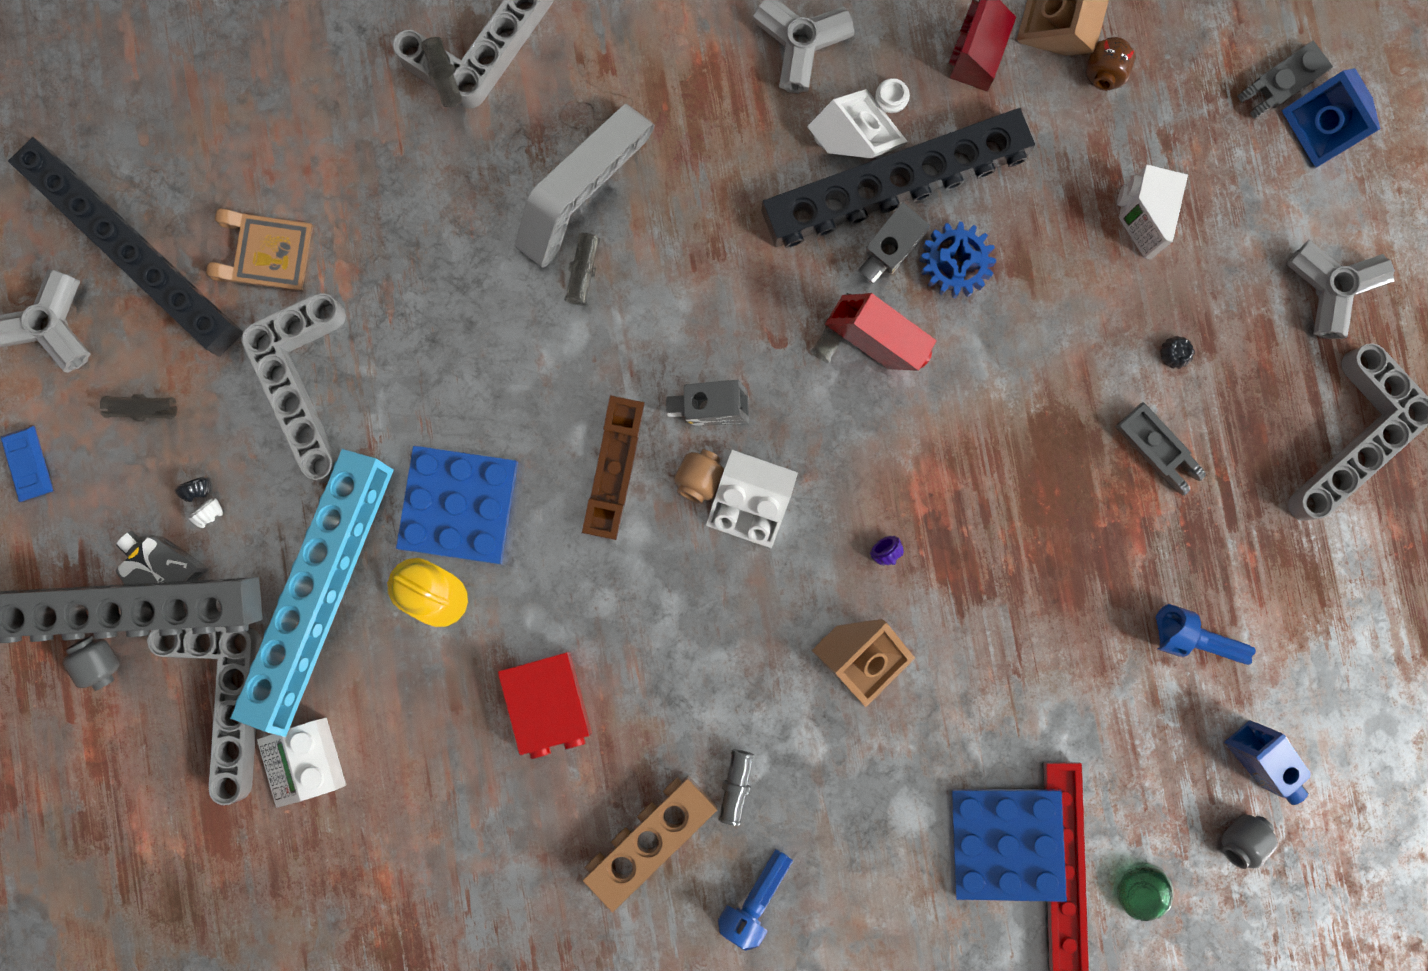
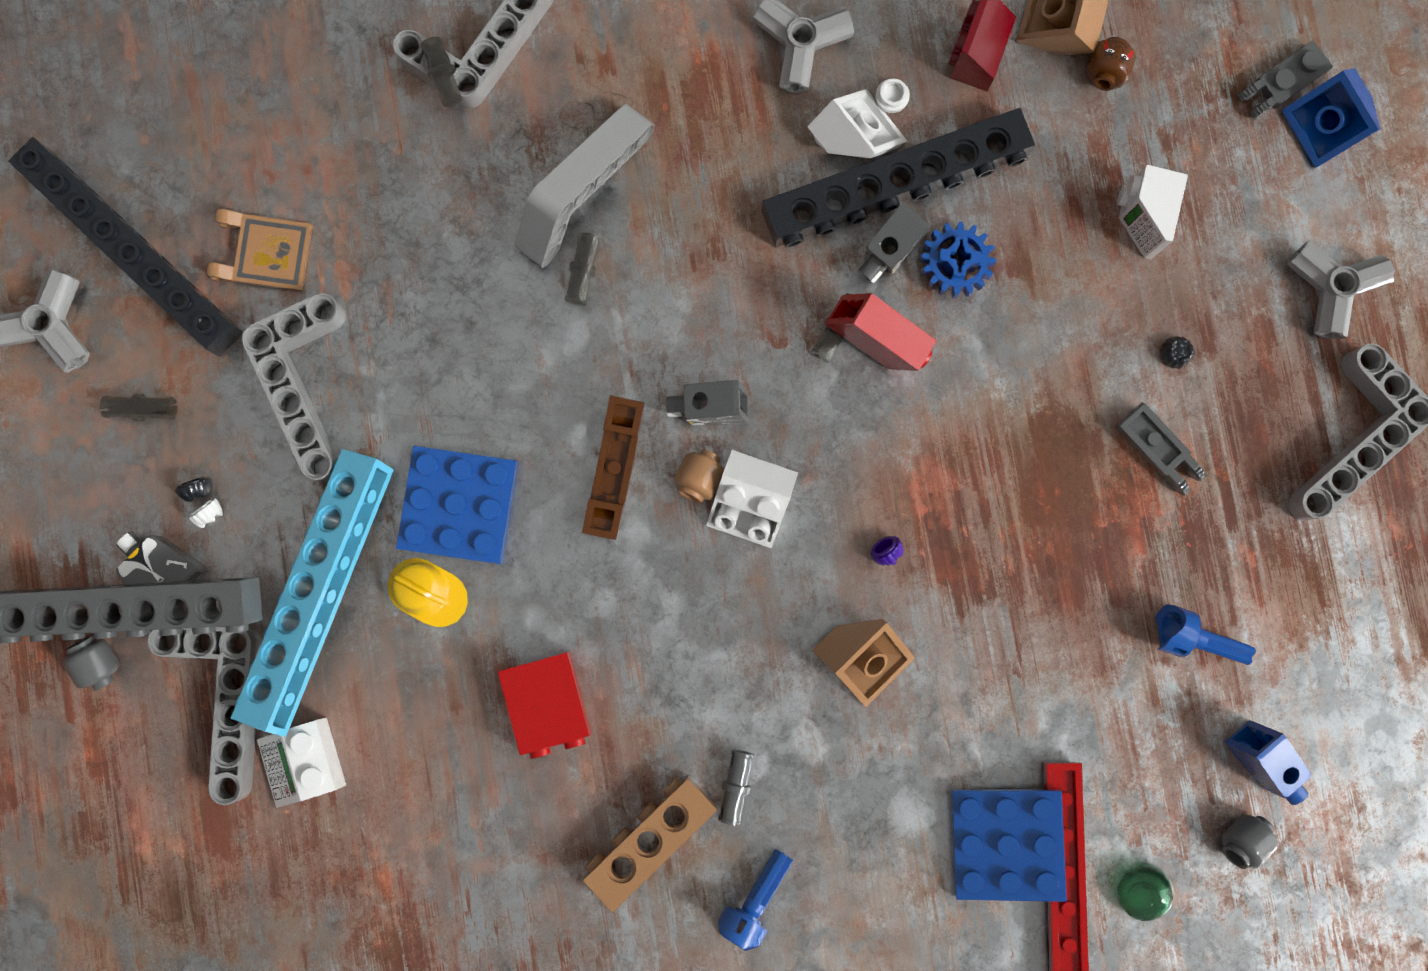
blue tile [0,426,54,502] -> none

